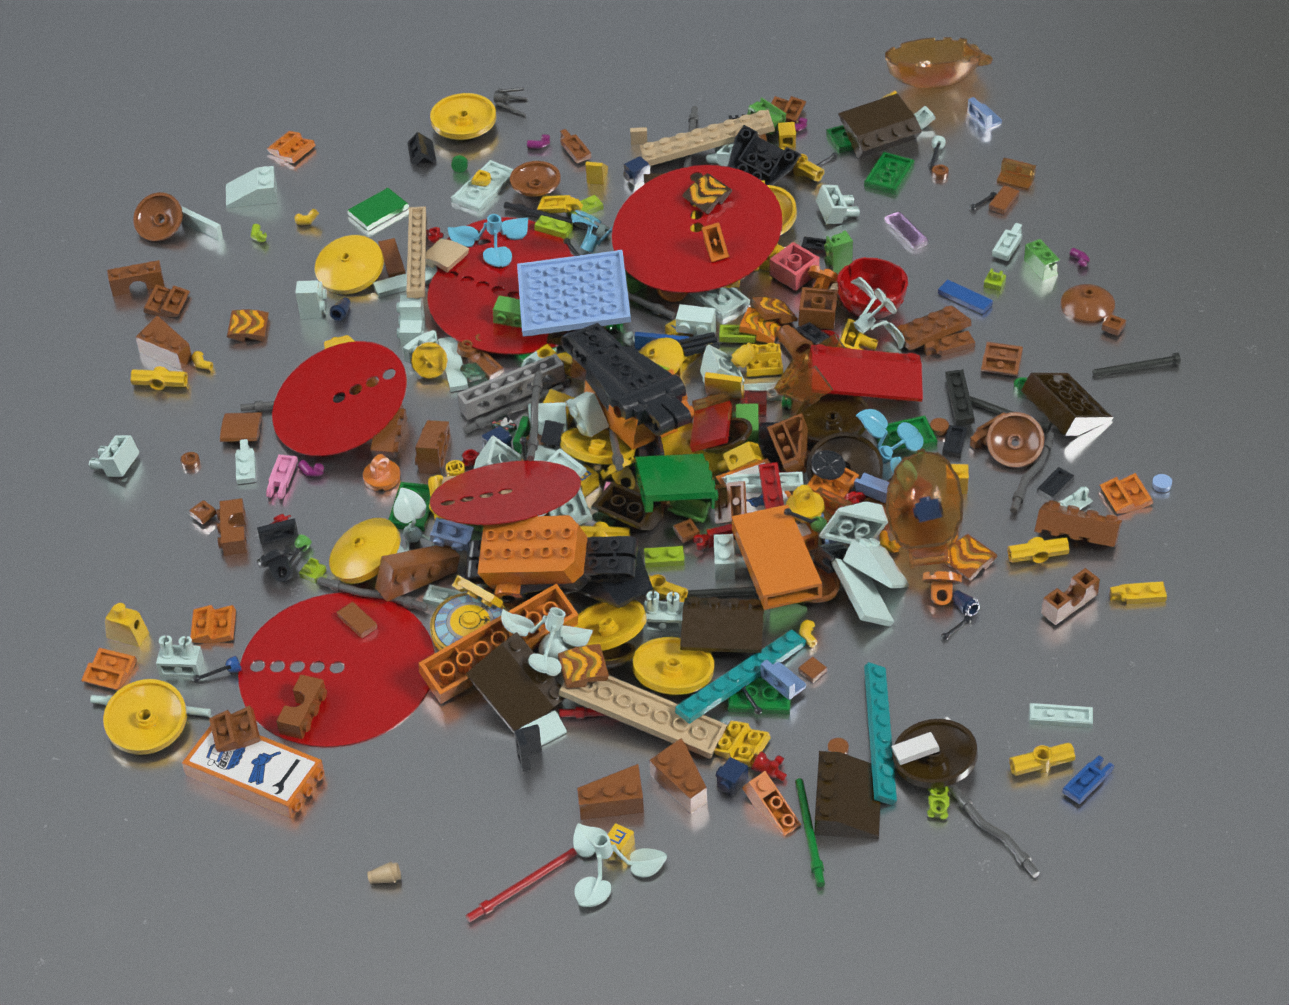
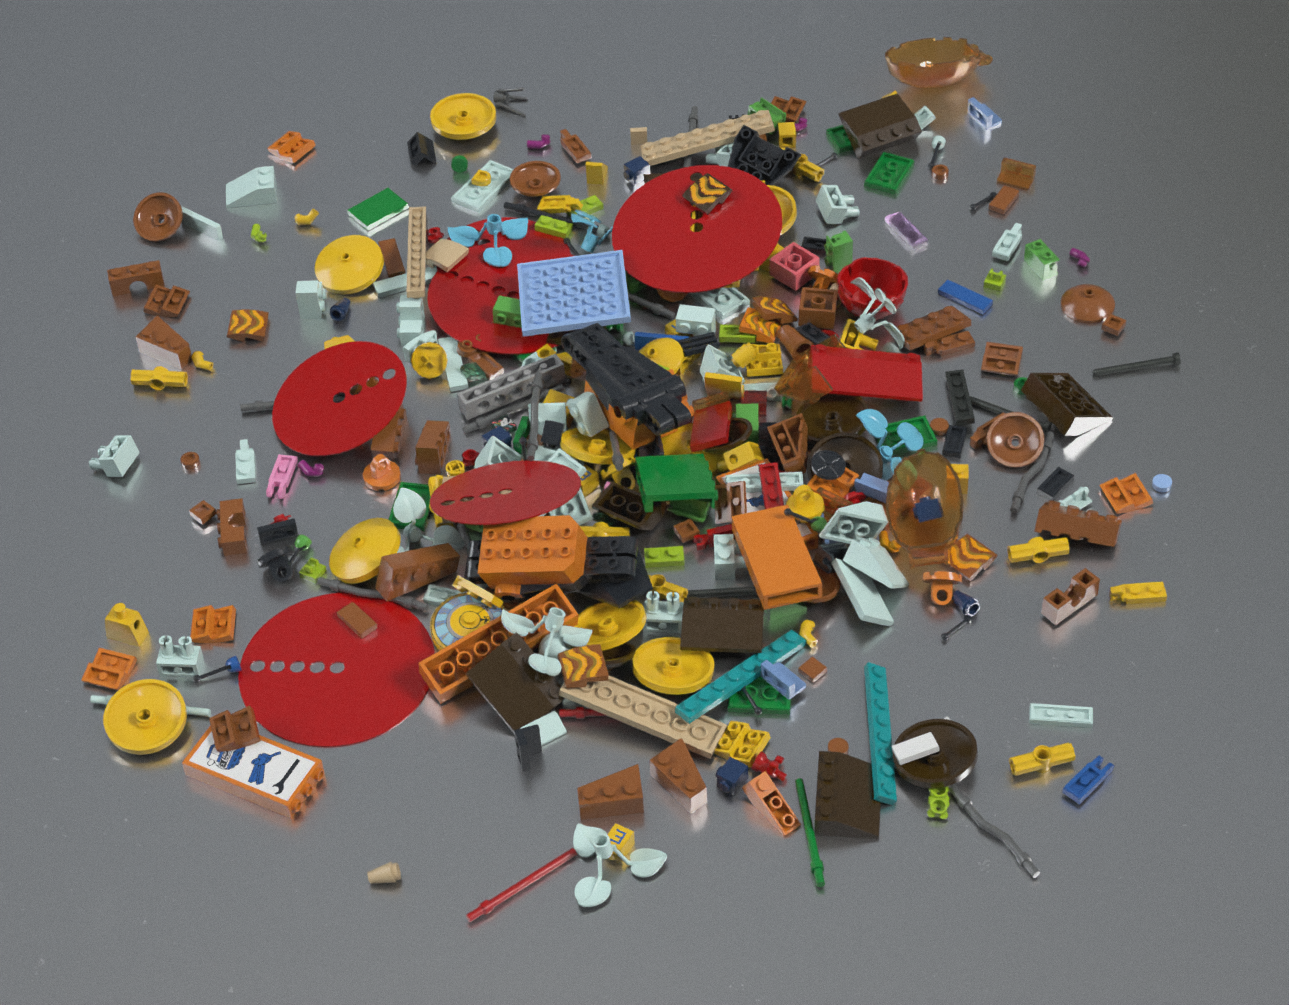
dark orange slope [220,412,262,442] -> none
dark orange arch [276,675,327,739] -> none
light blue bracket [430,517,474,551] -> none
orange slope [701,222,729,262] -> none

